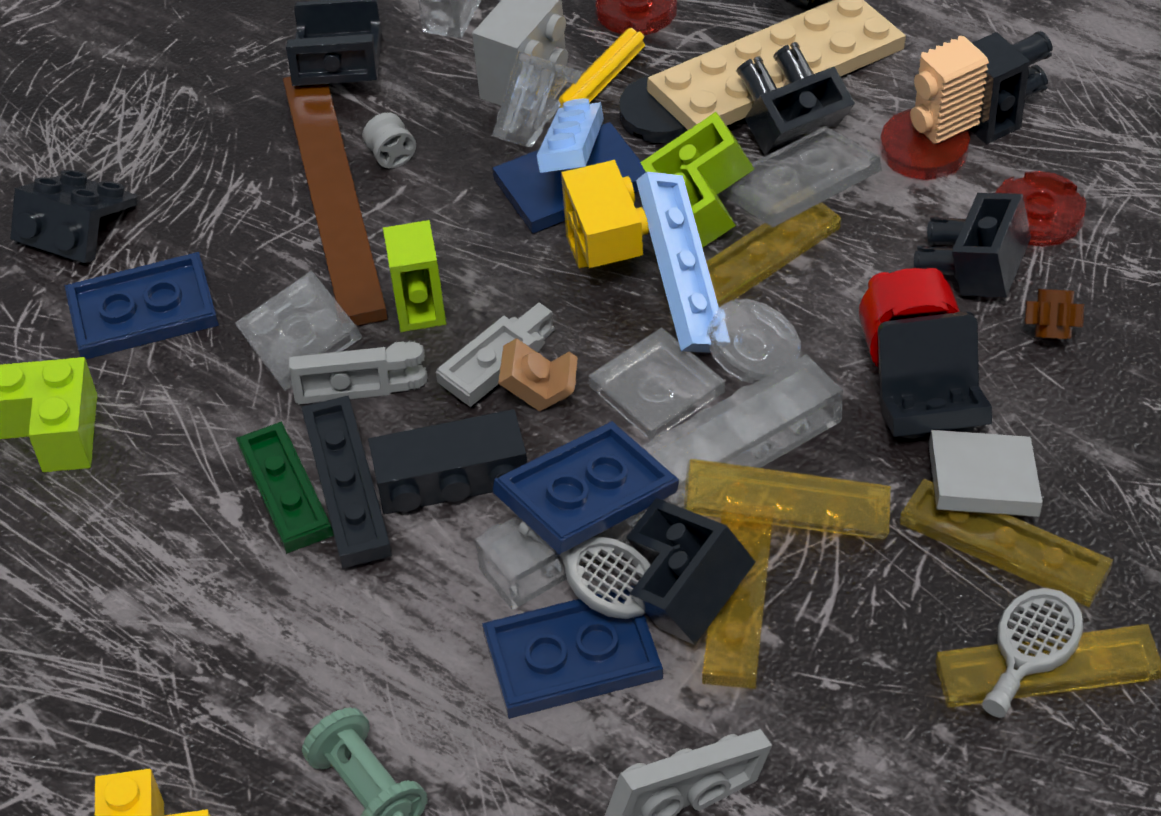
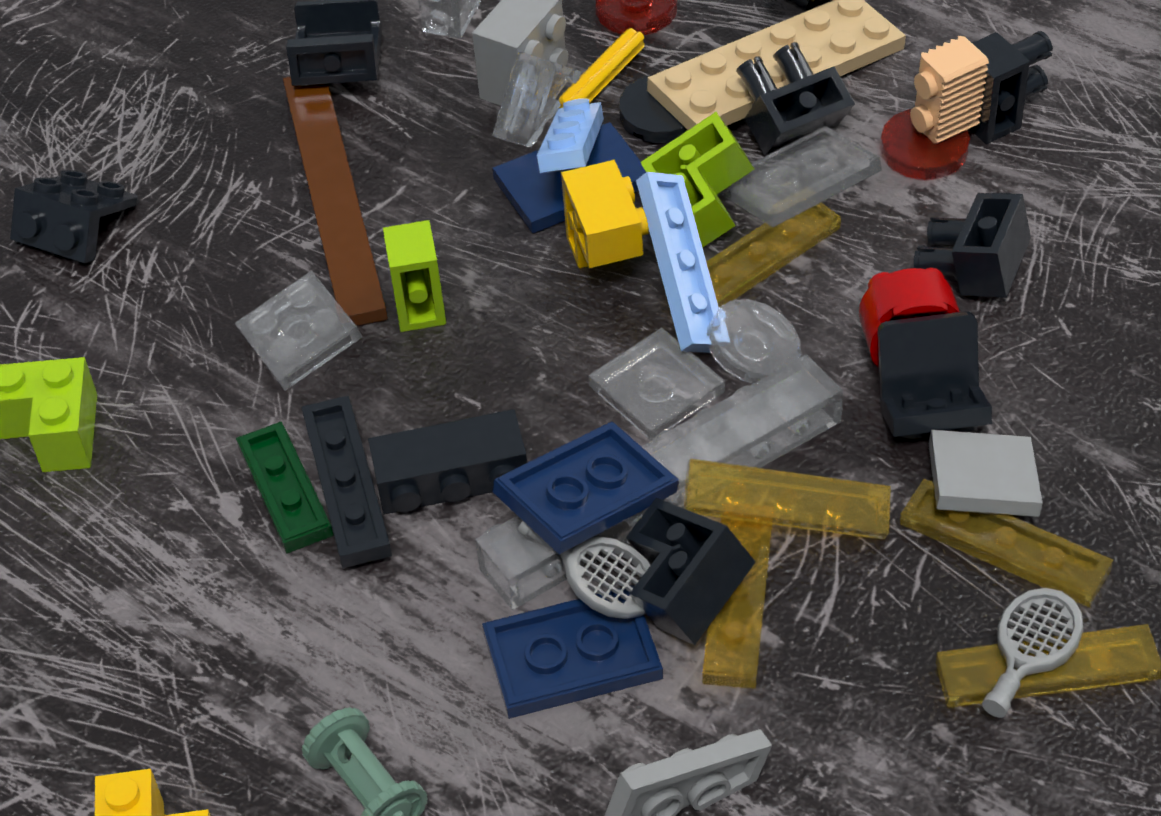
dark blue tile [64,252,219,359] -> none
light grey hinge [289,341,428,405] -> none
light grey wheel [362,112,416,168] -> none
light grey hinge [435,303,555,407] -> none
medium nougat bracket [498,338,578,411] -> none
clear red tile [996,171,1086,247] -> none
reddish brown gear [1025,289,1085,339] -> none

